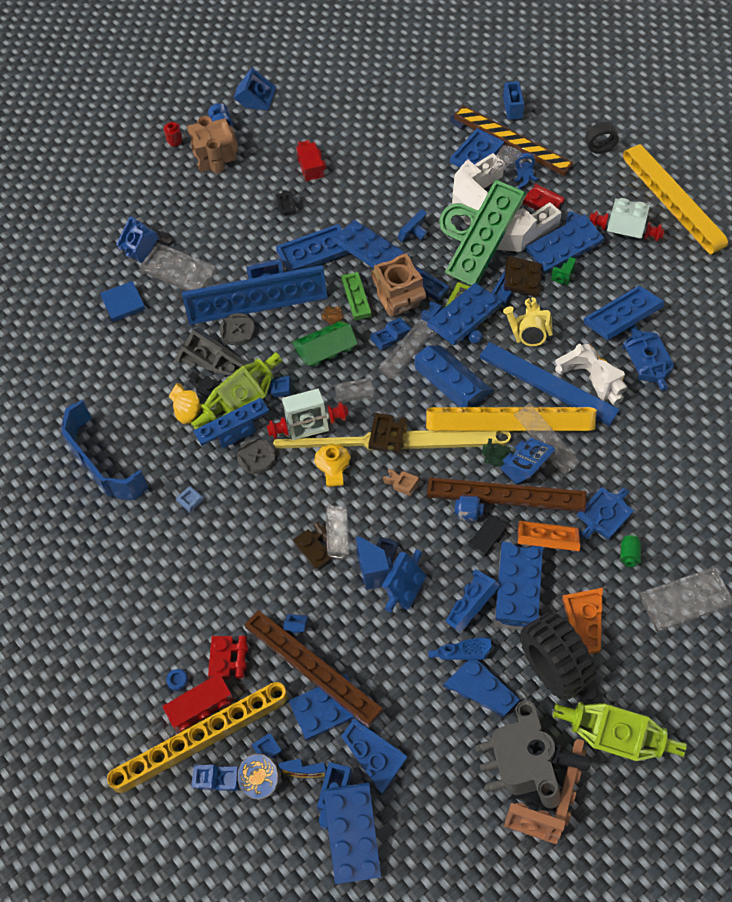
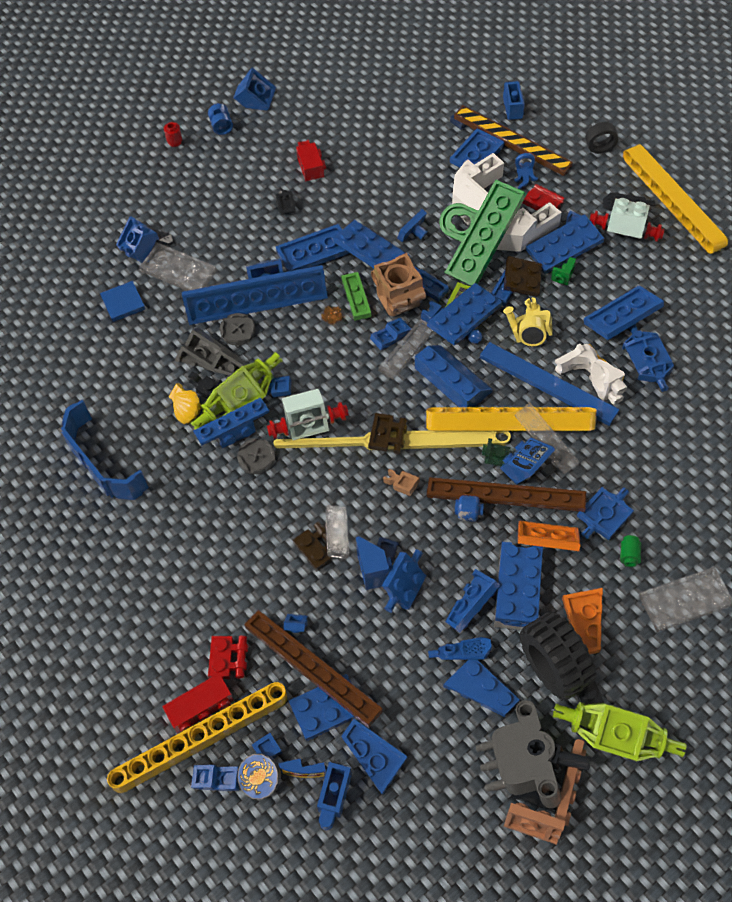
blue tile [166,669,188,692] -> none
medium blue tile [176,486,204,513] -> none
medium nougat piece [187,116,239,173] -> none
green slope [292,321,357,367] -> none
yellow animal [314,443,351,487] -> none
blue plate [323,783,381,884] -> none
clear plate [334,378,375,403] -> none
black tile [468,514,508,557] -> none
clear piece [488,145,522,176] -> none
none -> black piece [603,192,655,211]

